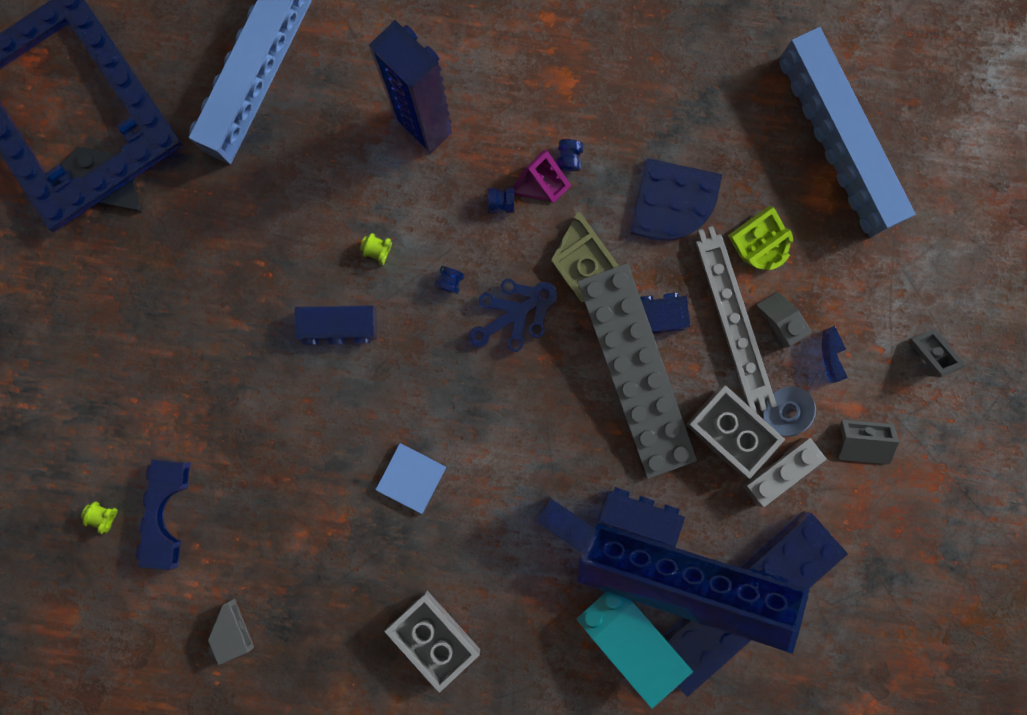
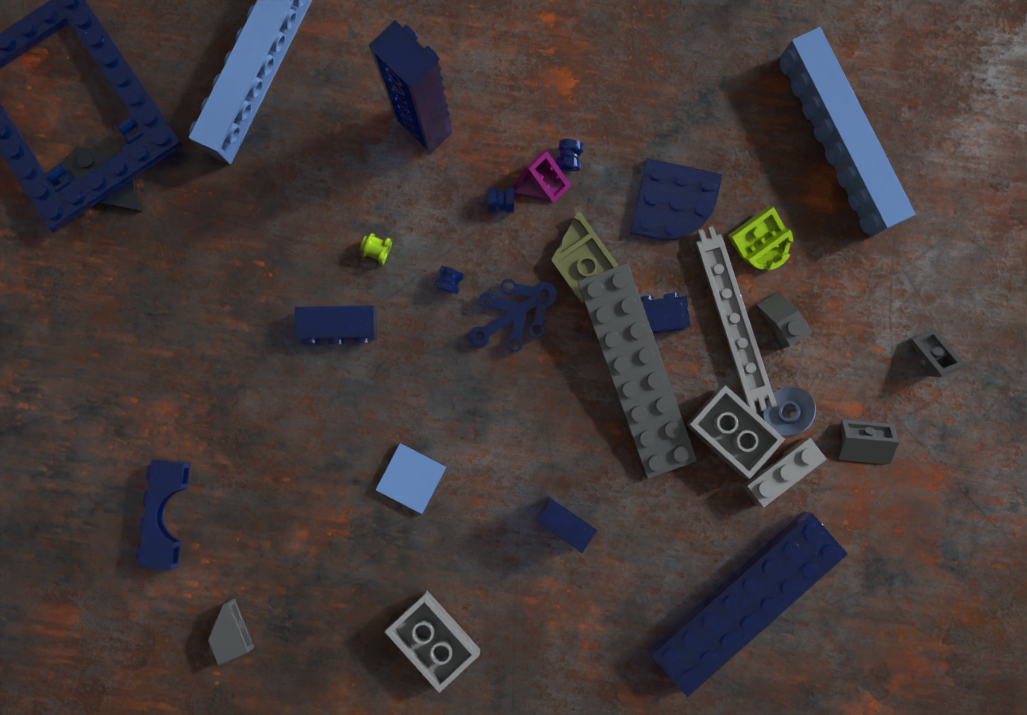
lime brick [81,501,118,534] -> none
teal slope [577,583,693,709] -> none
clear blue brick [578,523,810,654] -> none
clear blue brick [597,487,685,547] -> none
clear blue slope [822,326,848,383] -> none

